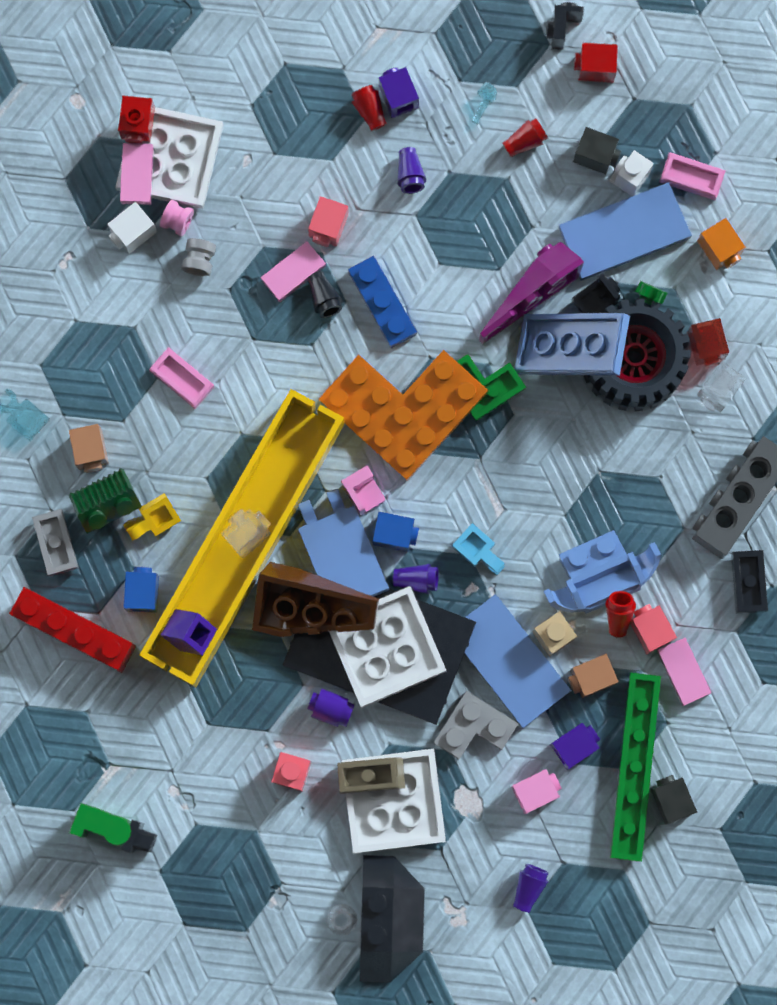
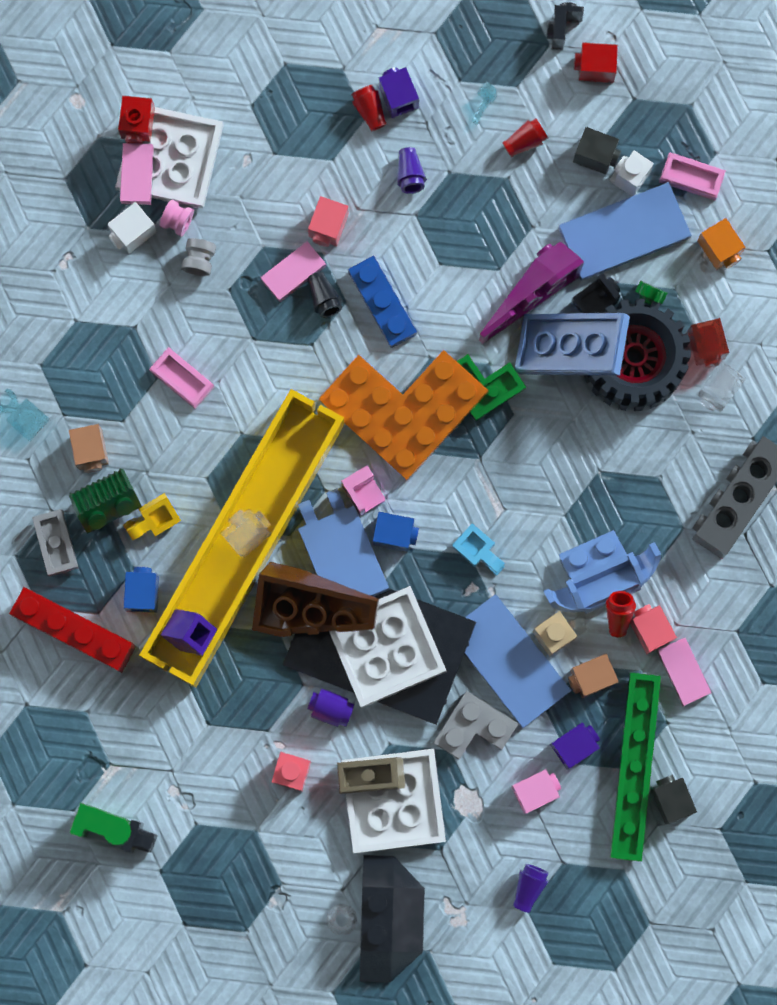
dark purple cone [393,564,439,594] -> none
black plate [731,550,768,614] -> none

